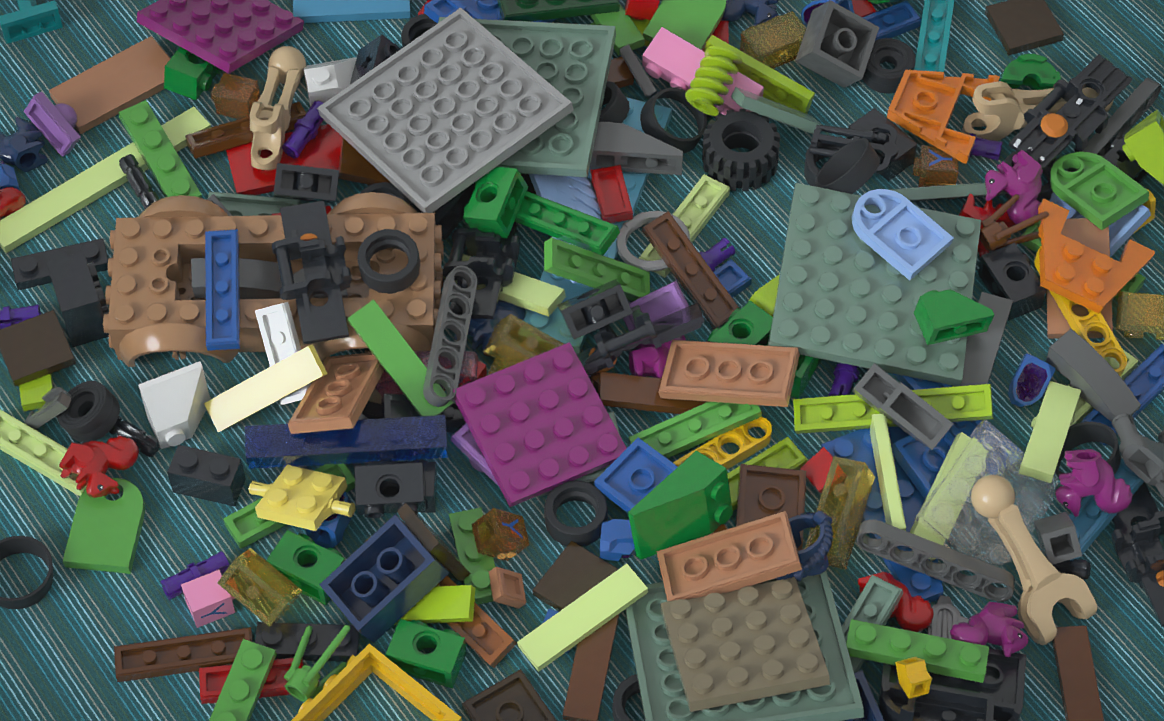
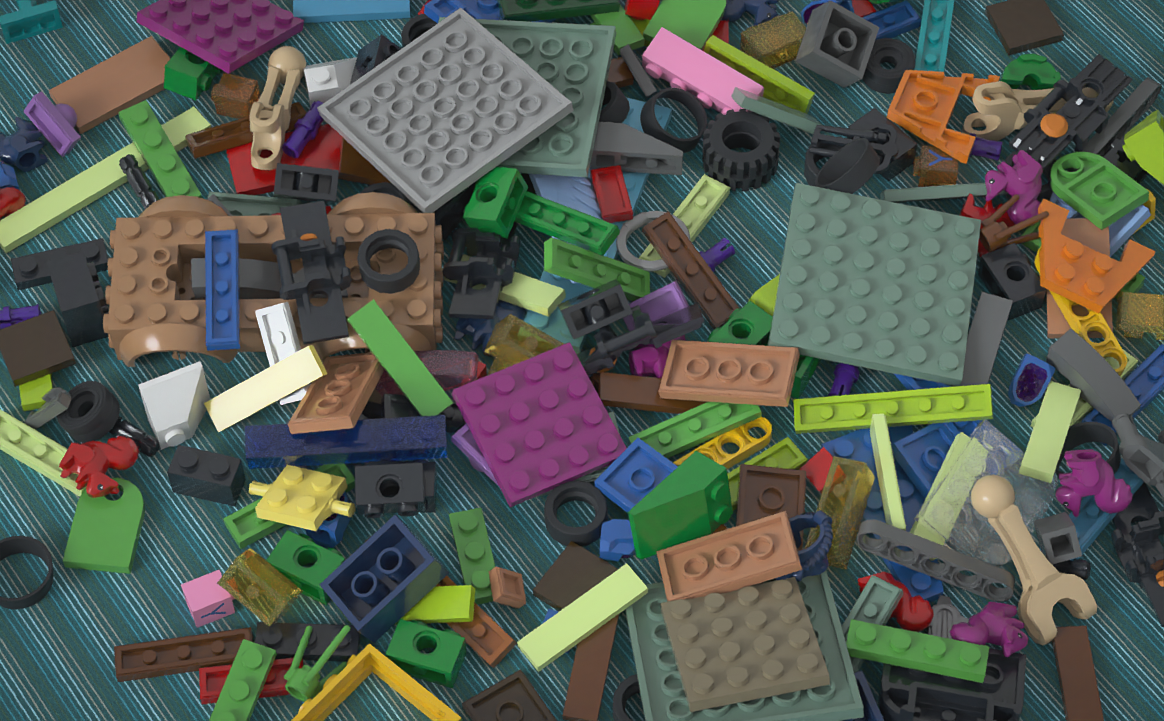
dark purple pin [160,551,231,600] -> none
dark brown tile [397,503,471,581] -> none
dark grey beam [423,265,477,407] -> none
clear orange brick [472,508,530,561] -> none
lime piece [685,46,742,116] -> none
blue tile [713,259,752,298] -> none
light blue tile [852,189,954,281] -> none
dark grey slope [852,363,953,450] -> none
yellow piece [895,657,932,699] -> none
green slope [914,289,994,345] -> none

